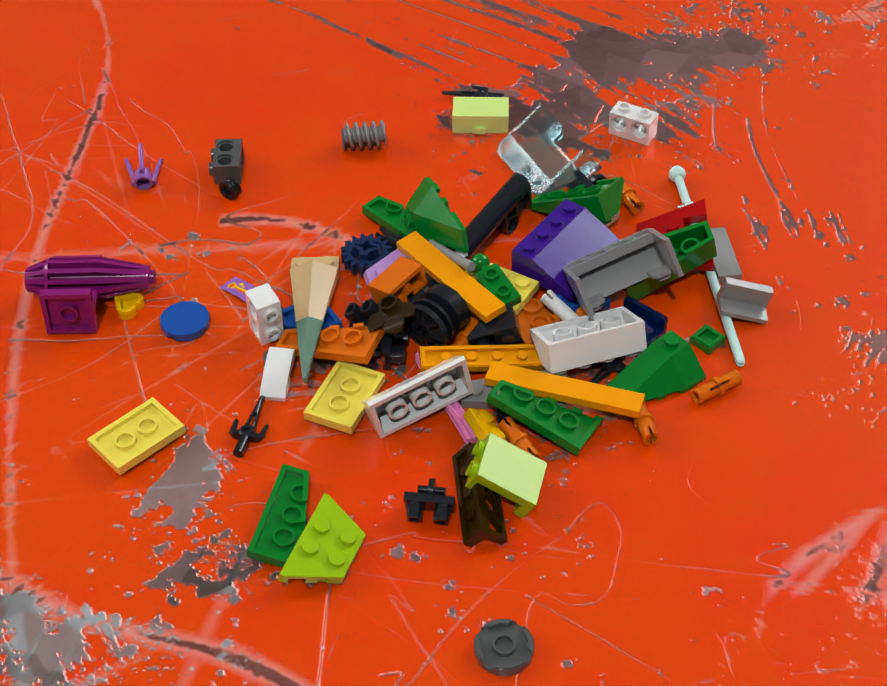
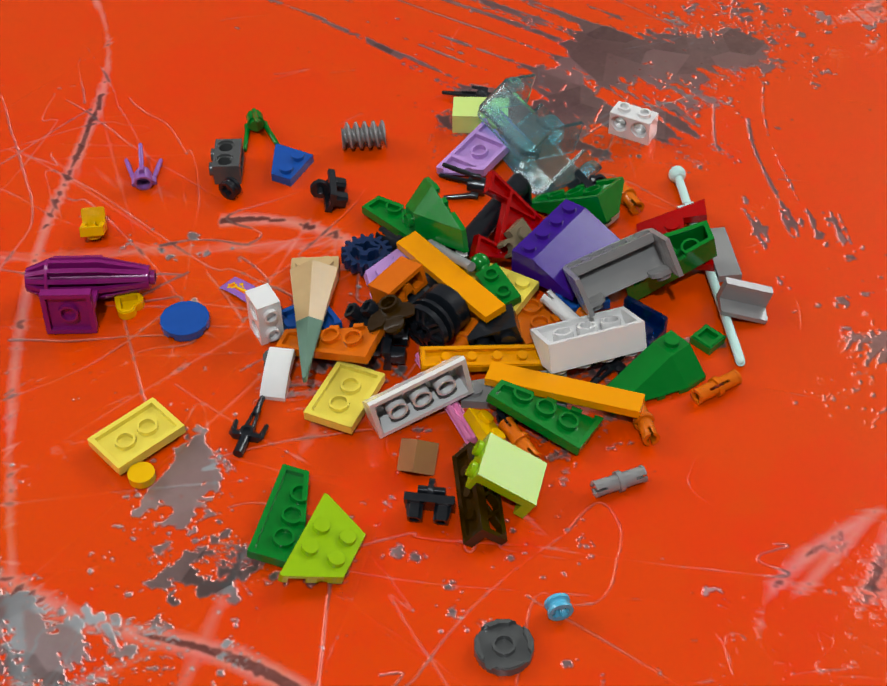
none -> yellow bracket [79,206,107,240]
none -> yellow tile [127,462,156,489]
none -> green plant [243,108,279,151]
none -> blue wing [271,143,314,187]
none -> black hips [310,168,348,213]
none -> medium nougat panel [397,438,439,476]
none -> lavender wing [436,118,511,176]
none -> black plant [439,163,486,200]
none -> red wing [469,170,544,262]
none -> clear light blue windscreen [477,74,584,162]
none -> dark tan plate [497,218,532,259]
none -> medium azure bush [544,593,574,621]
none -> light grey pin [590,465,648,498]

